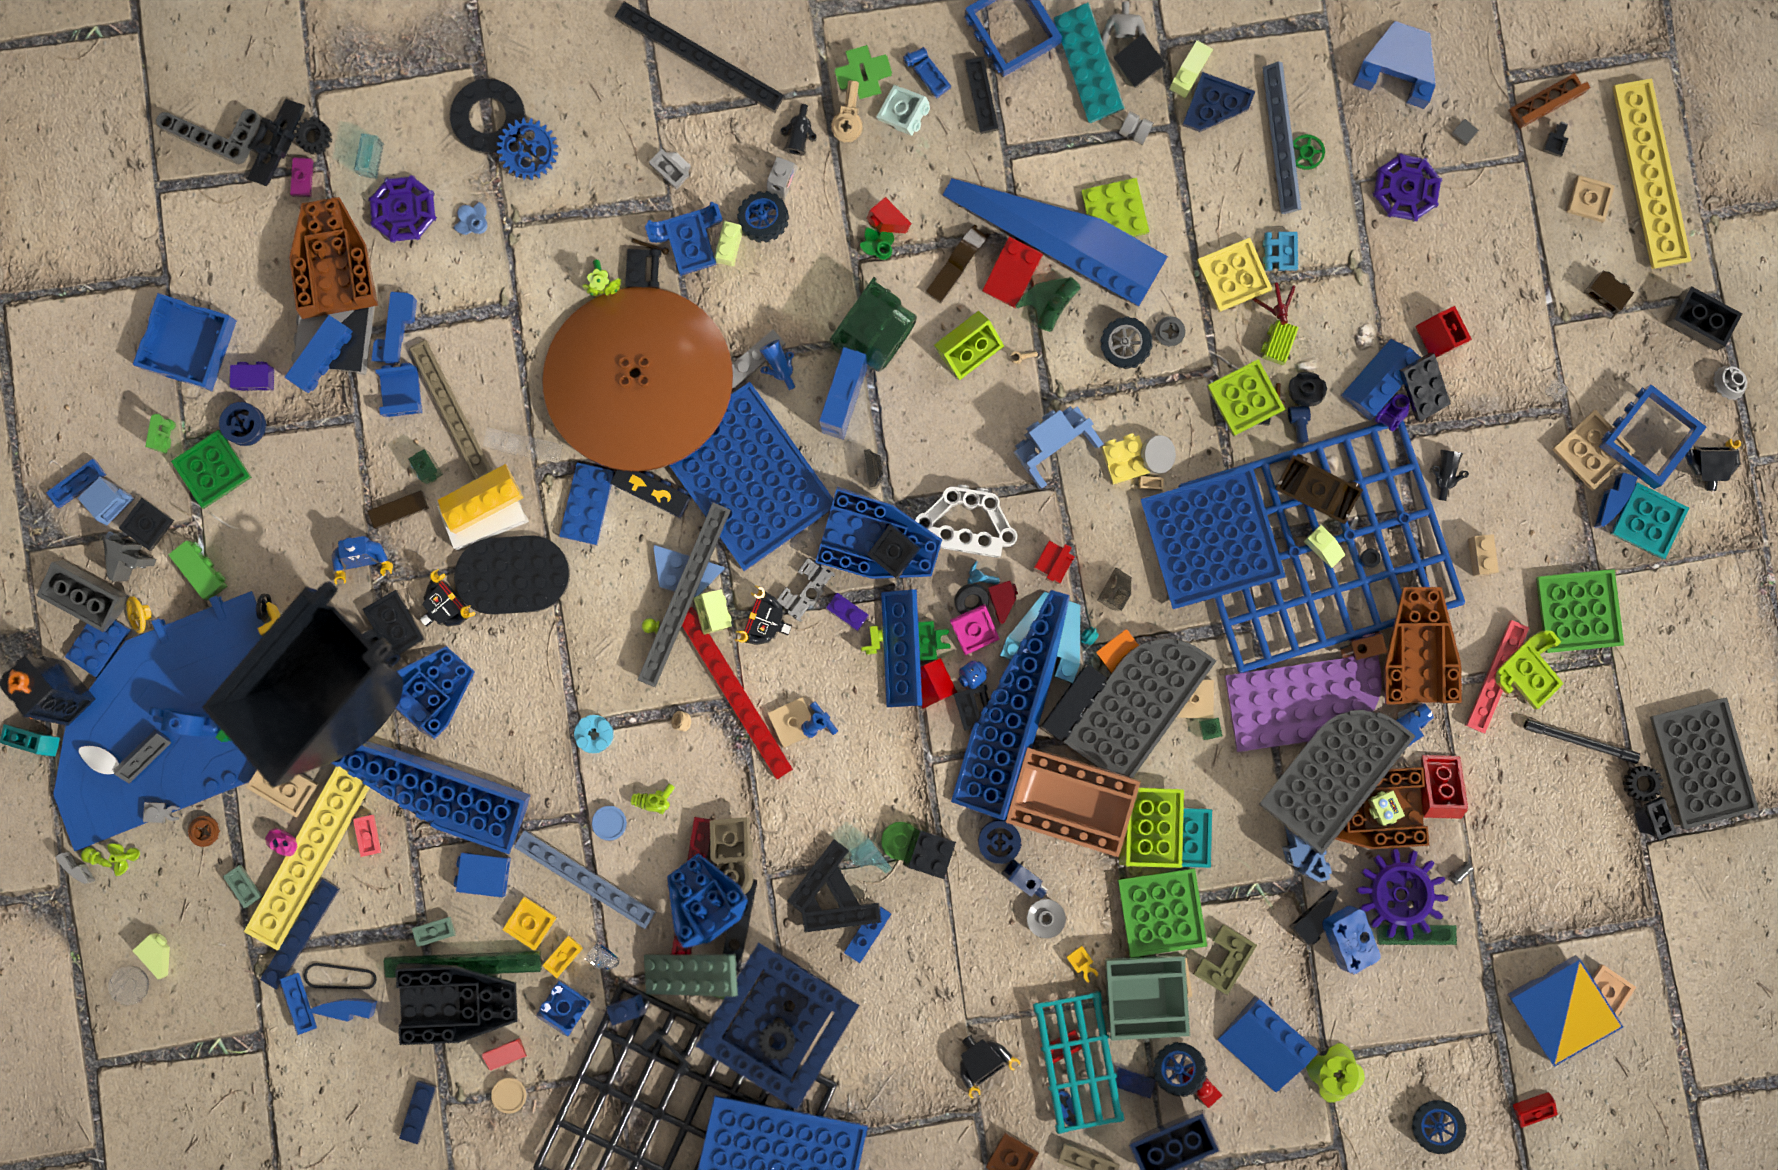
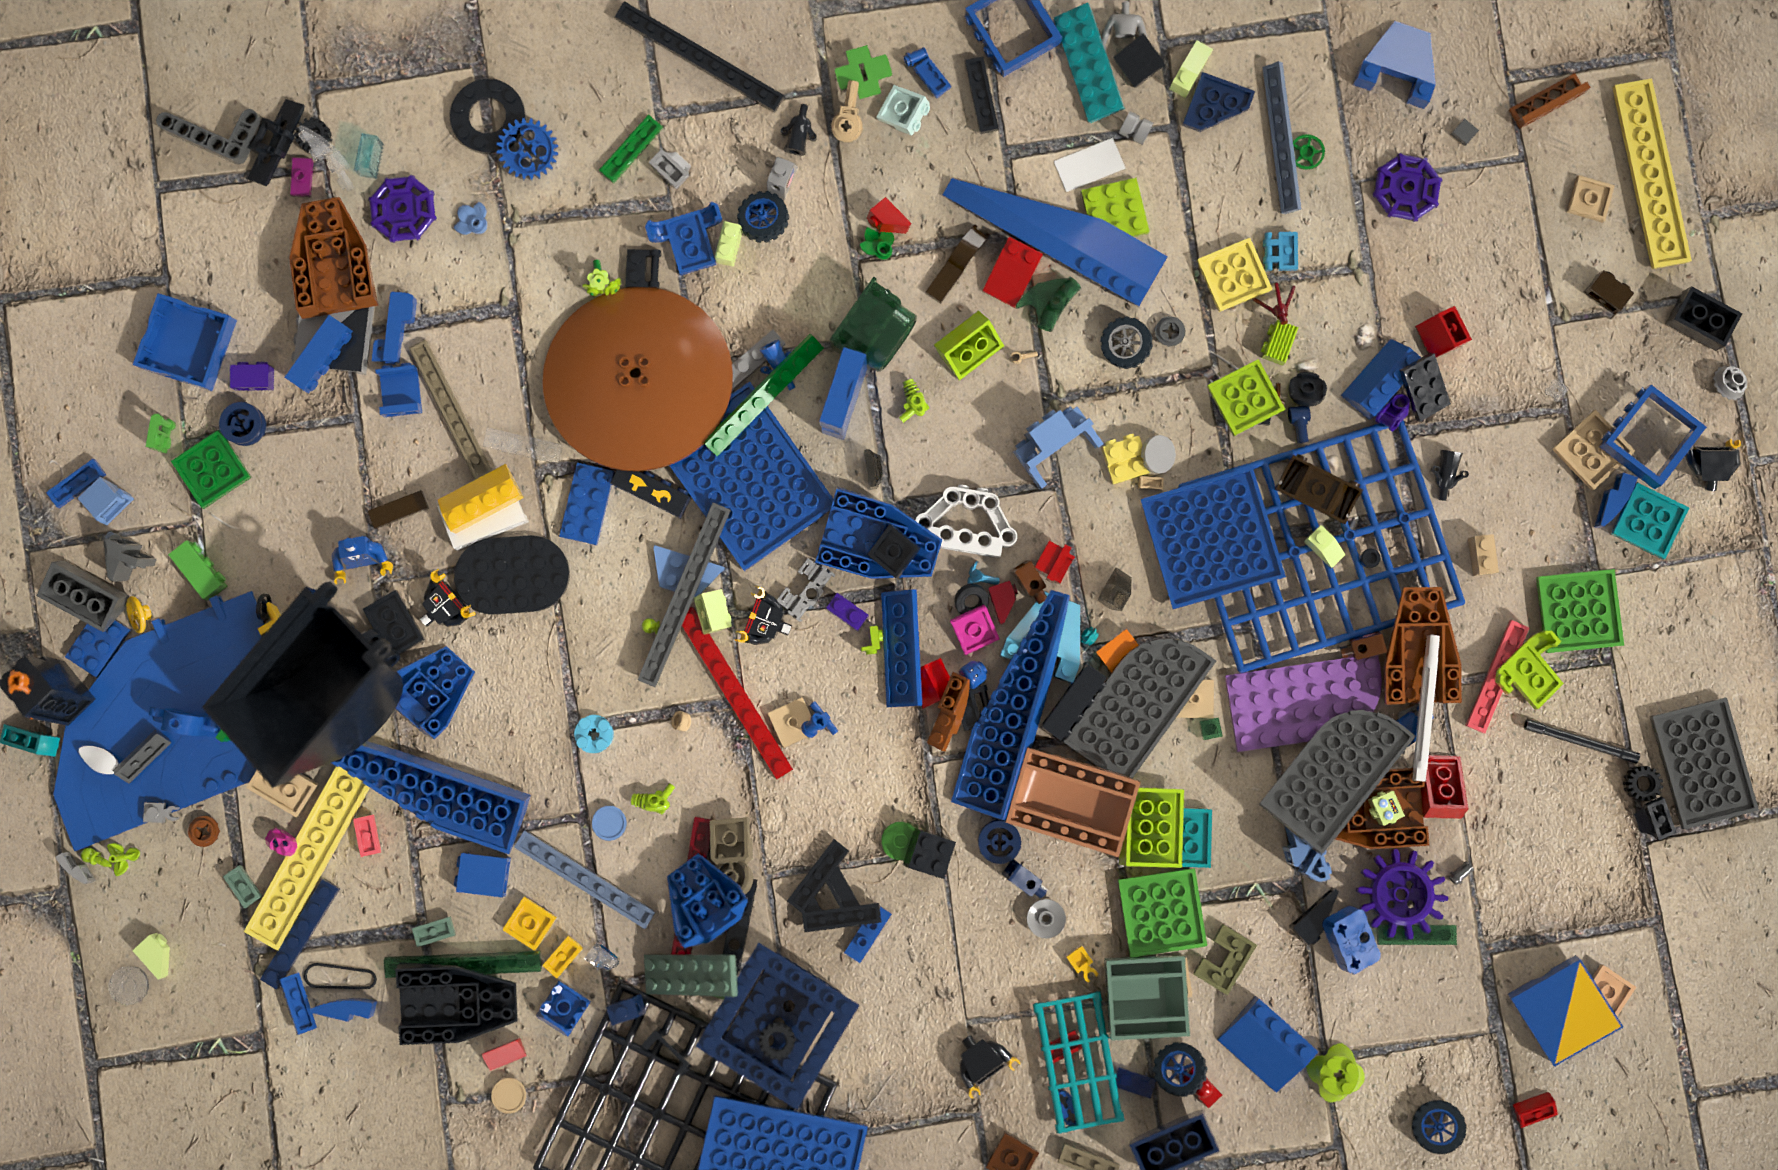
black plate [119,498,175,551] -> none
dark blue plate [399,1081,437,1145] -> none
clear green head [408,449,443,484] -> none
dark brown hinge [631,238,669,255] -> none
clear light blue arch [850,837,892,874] -> none
green plate [918,621,951,661] -> none
black plate [1542,121,1569,157] -> none
none -> clear slope [298,125,355,191]
none -> green tile [599,114,663,184]
none -> green plate [703,334,824,456]
none -> lime piece [899,379,929,423]
none -> dark orange slope [927,672,970,751]
none -> reddish brown torso [1010,560,1047,604]
none -> white sticker [1054,138,1126,192]
none -> white piece [1413,635,1440,782]

